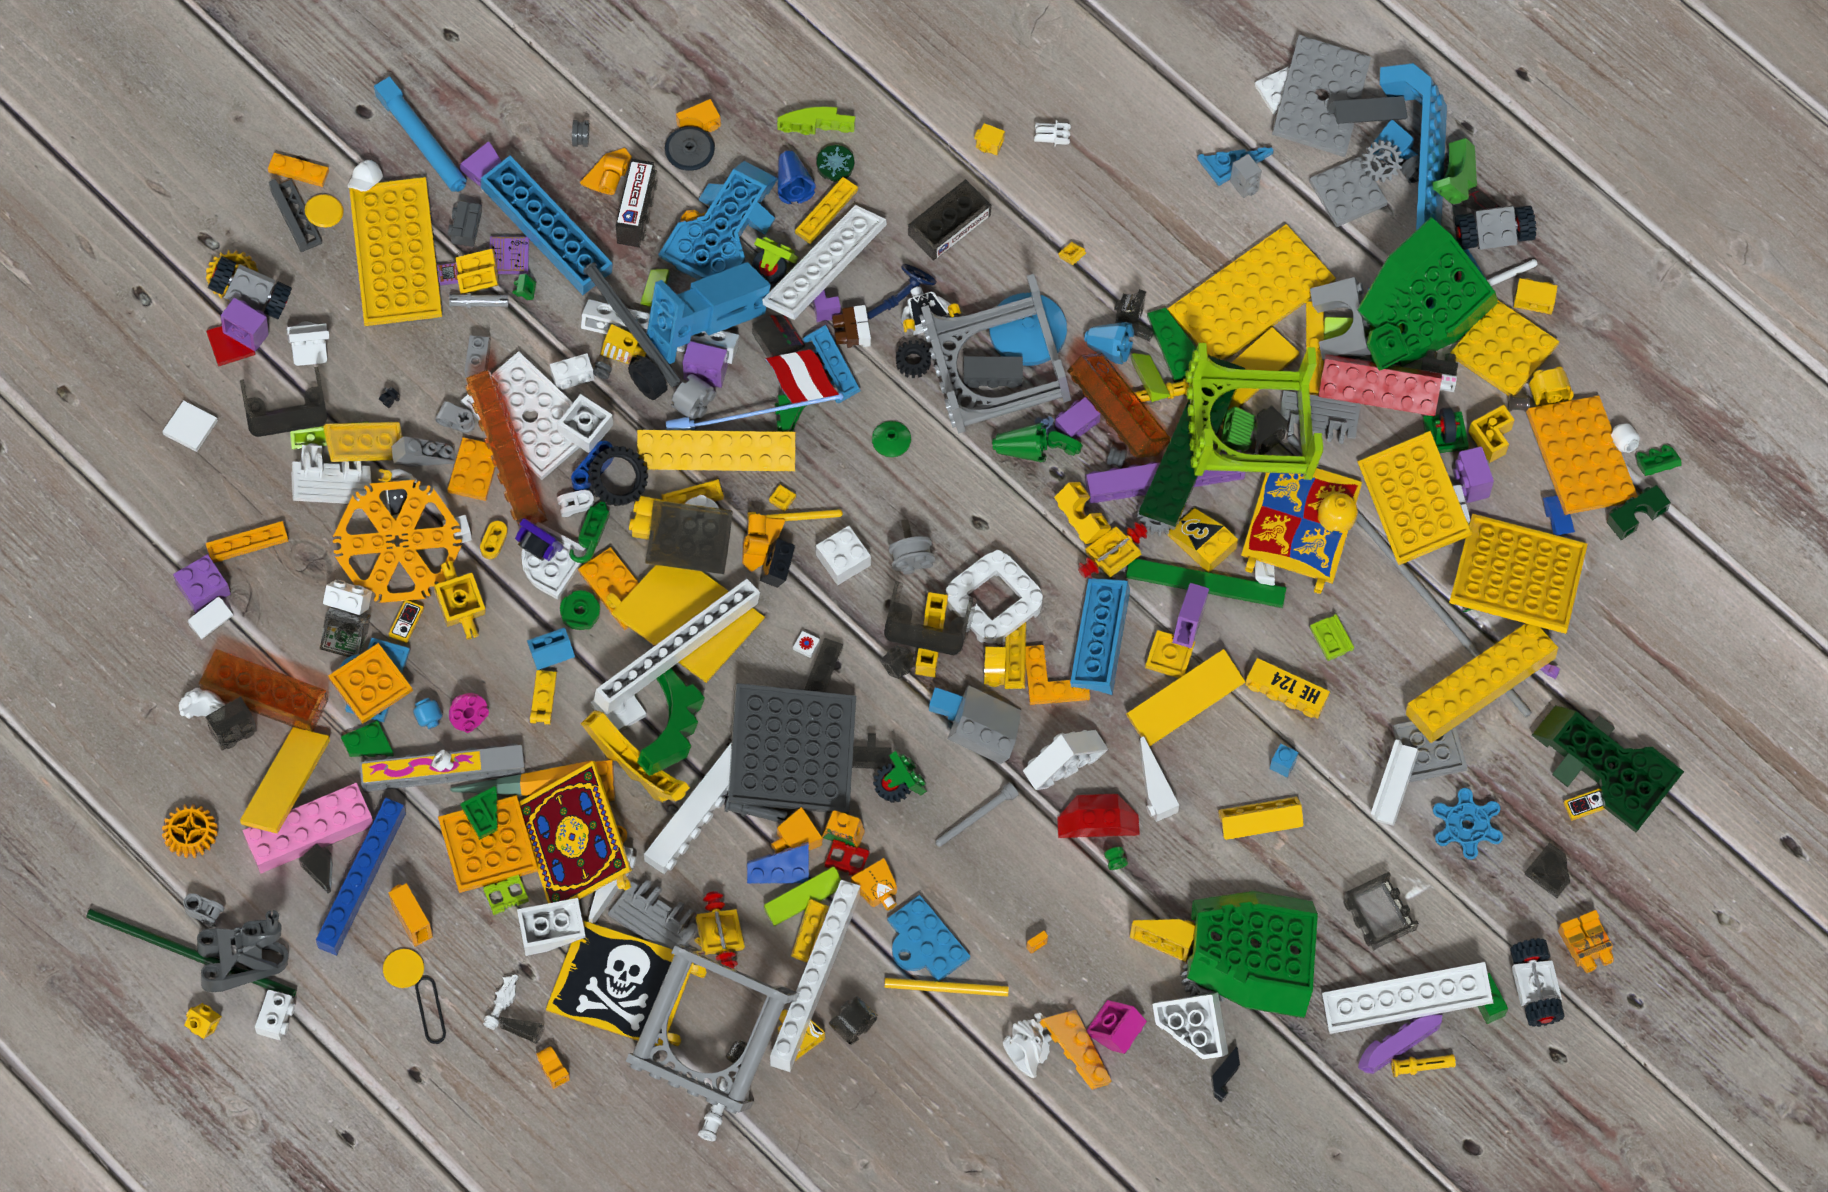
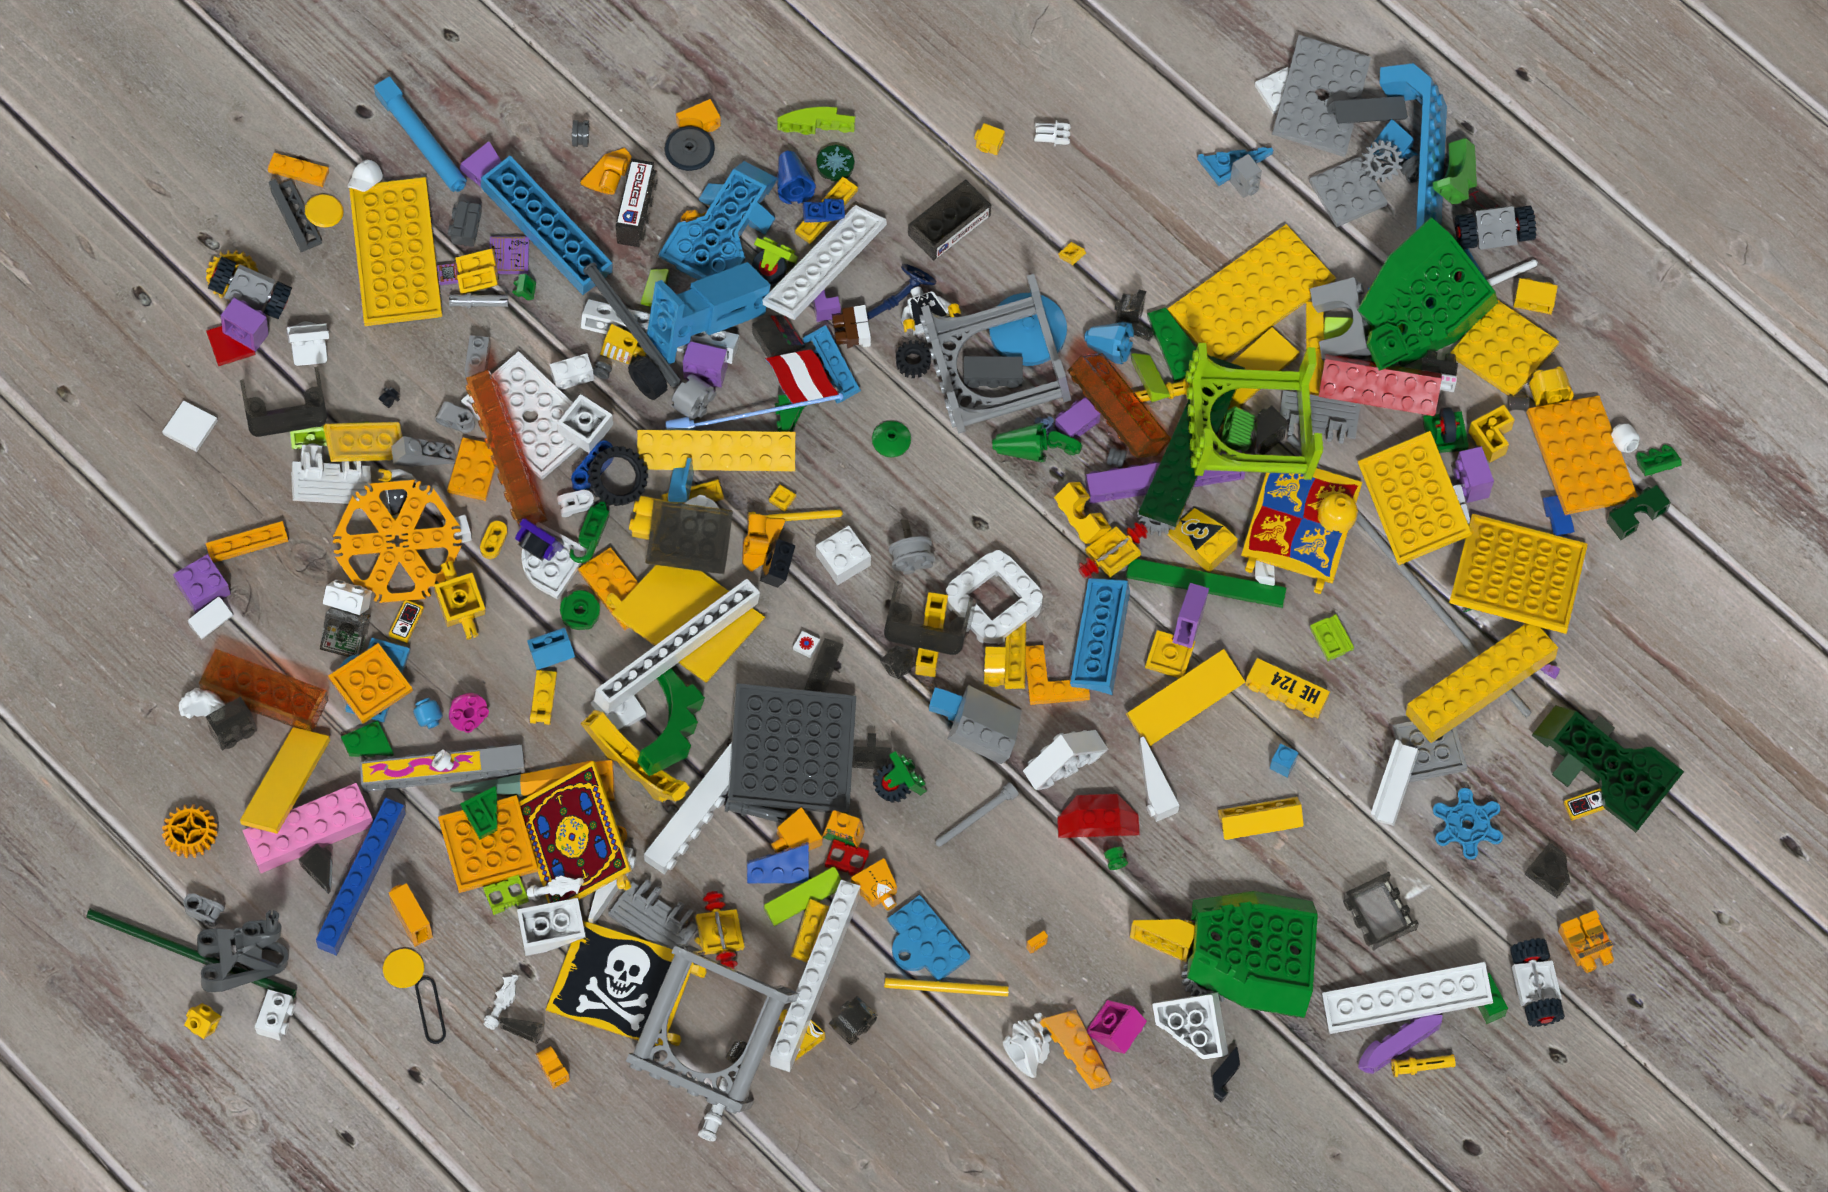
none -> white piece [527,876,584,901]
none -> dark azure panel [668,458,694,502]
none -> blue slope [802,199,845,223]

